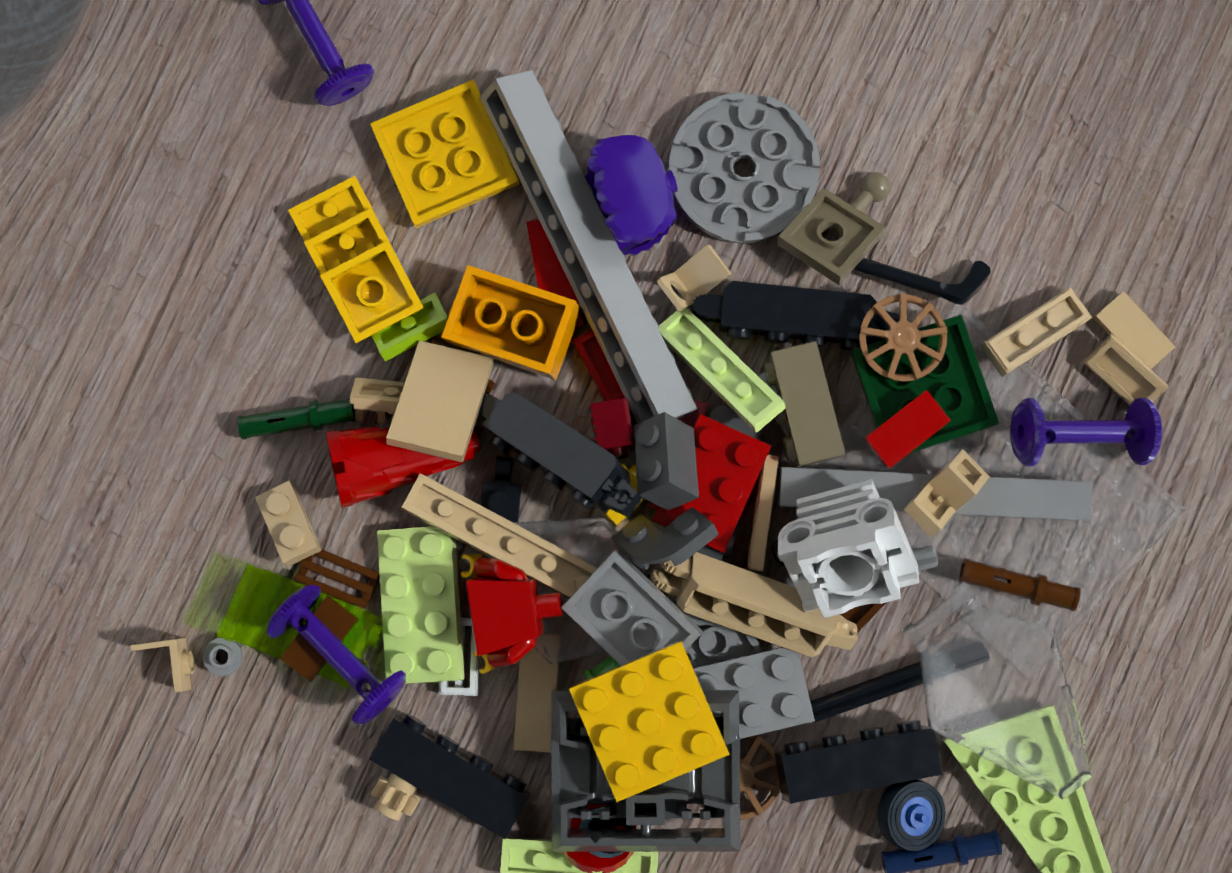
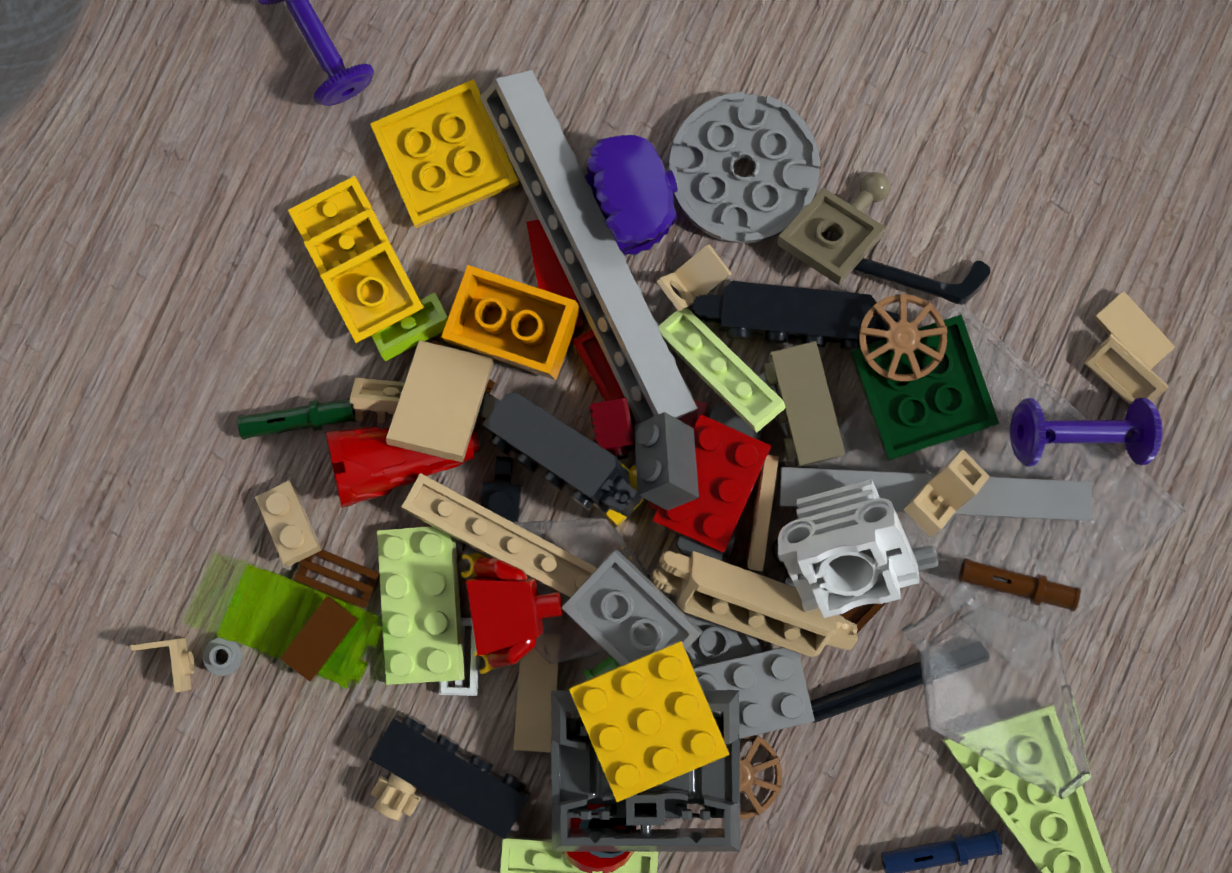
dark purple hose [267,585,406,724] -> none
dark grey plate [611,507,719,570] -> none
black brick [774,720,943,804] -> none
red tile [864,390,951,469] -> none
black wheel [877,779,946,851] -> none
tan tile [980,287,1093,377] -> none

